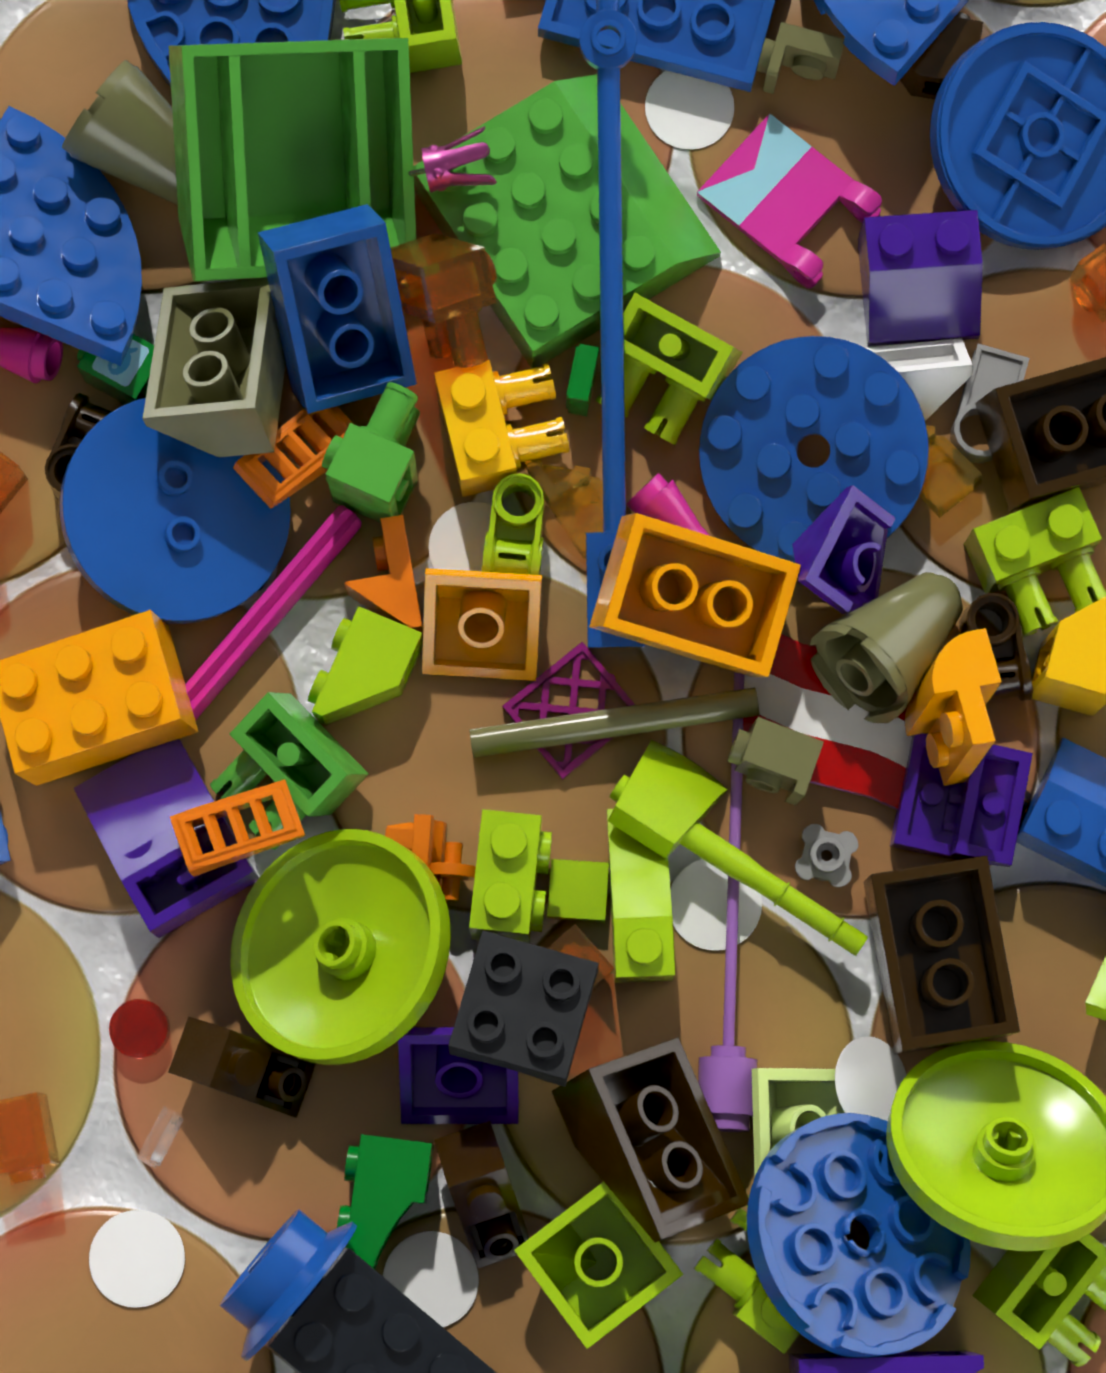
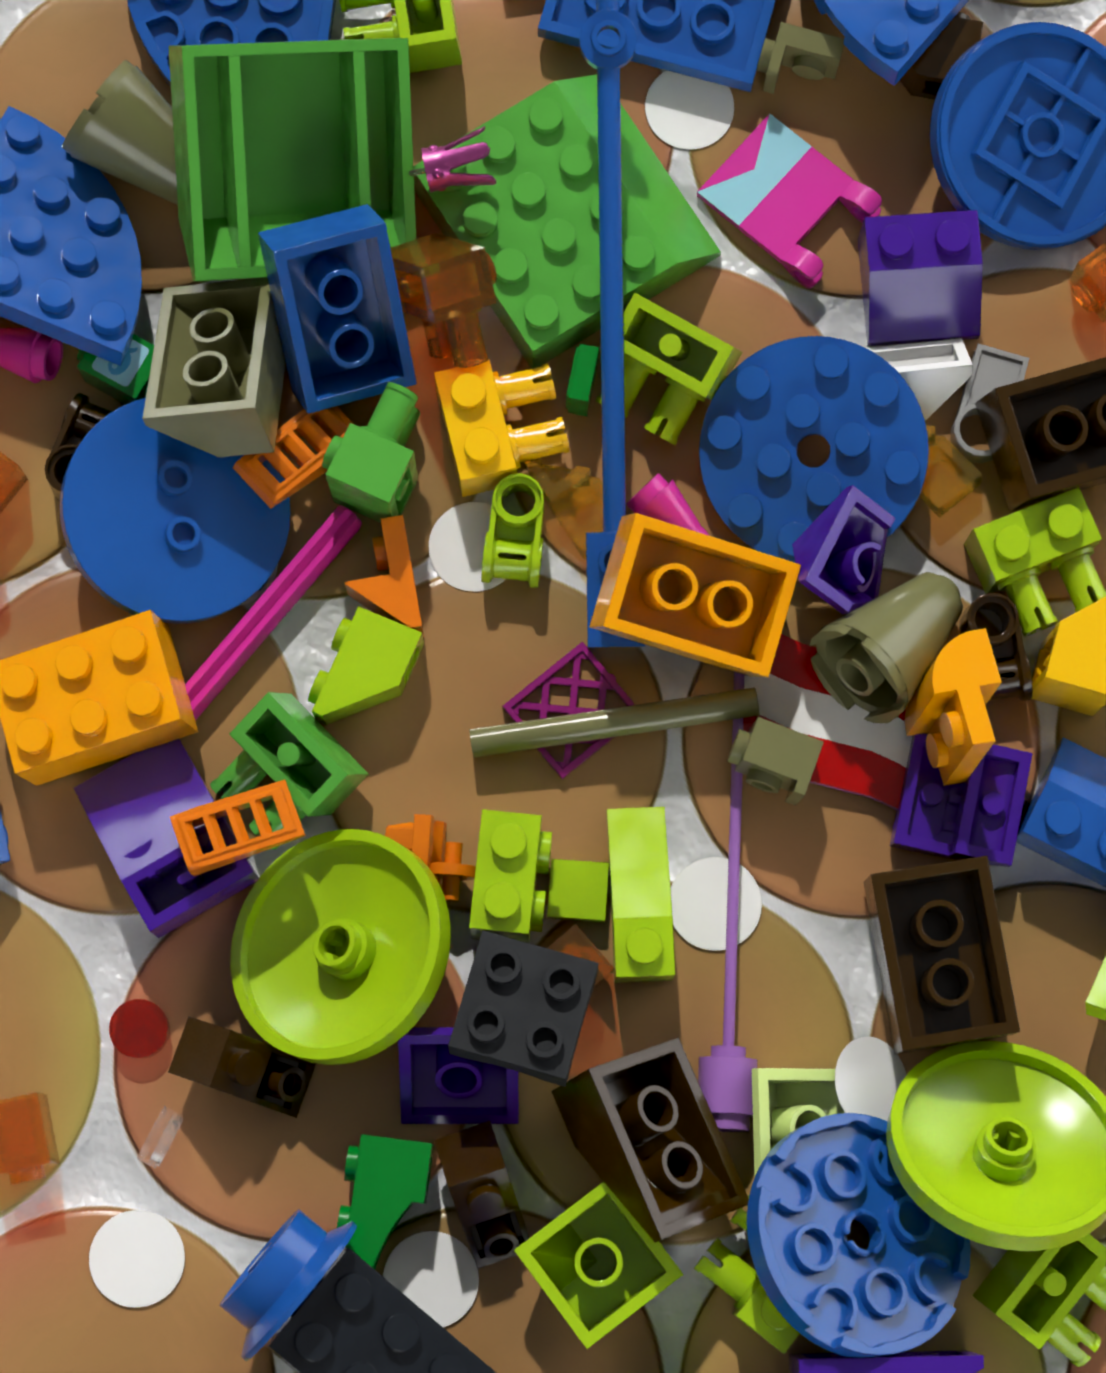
light orange slope [422,568,542,681] -> none
lime piece [608,740,868,956] -> none
light grey plate [795,824,858,888] -> none

